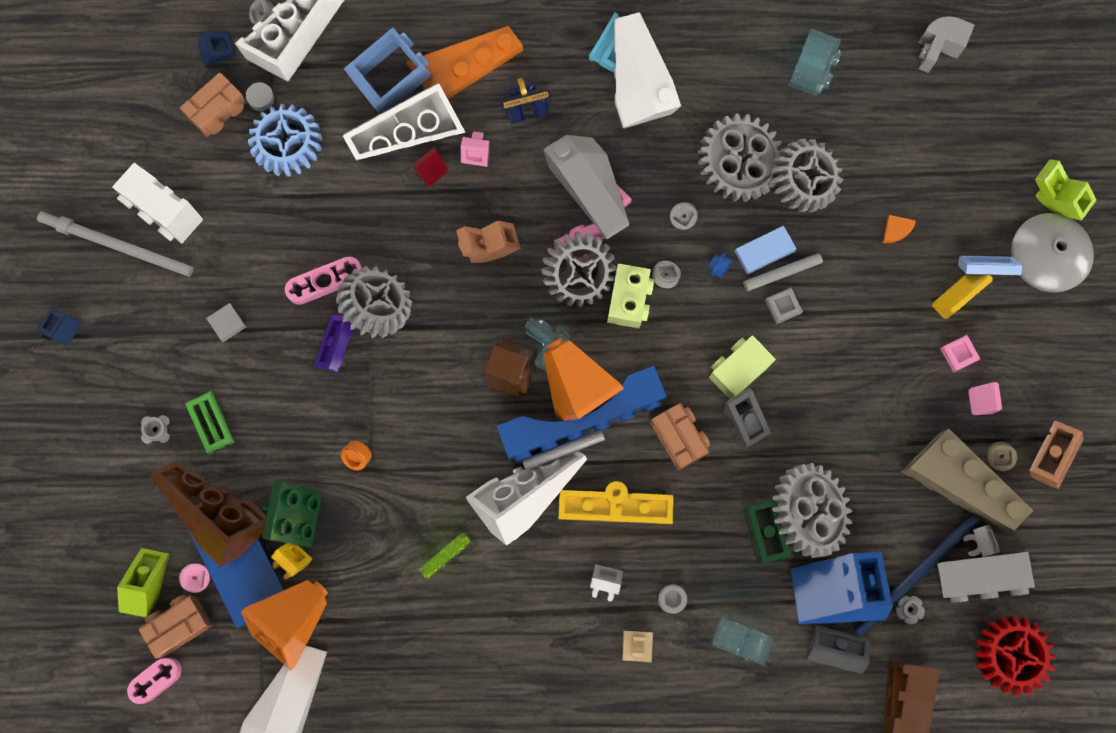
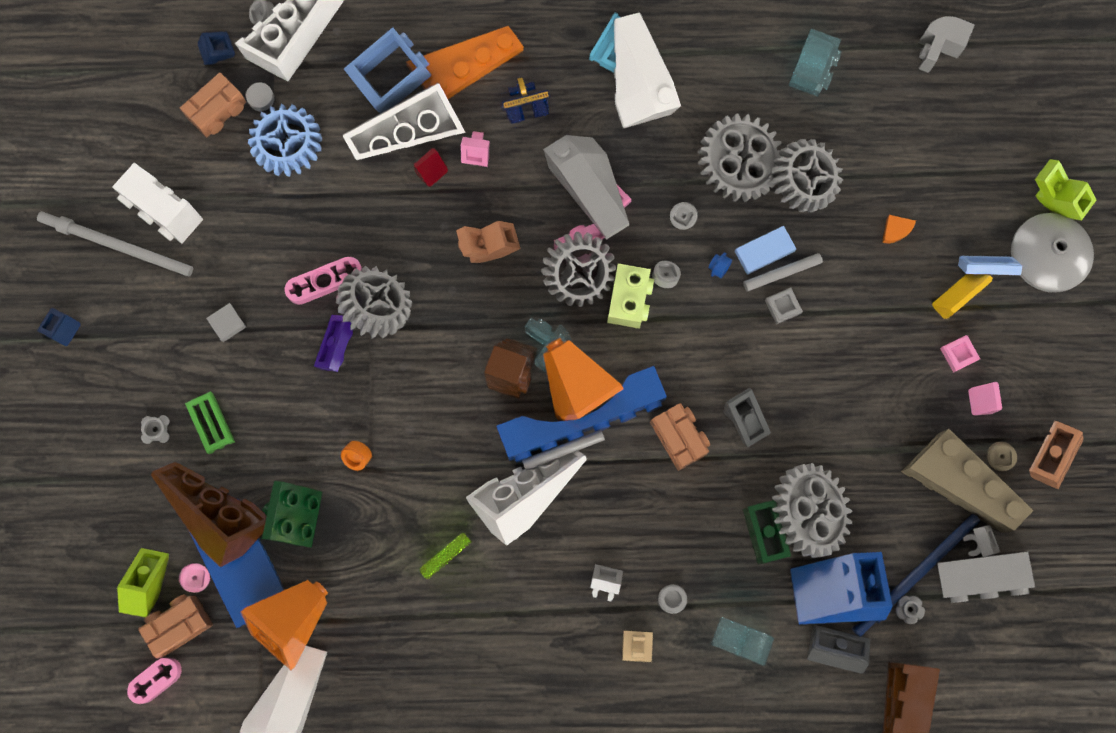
yellow tile [272,543,312,580] -> none
yellow hinge [559,481,673,524] -> none
yellowish green brick [709,335,776,399] -> none
red gear [974,616,1057,696] -> none

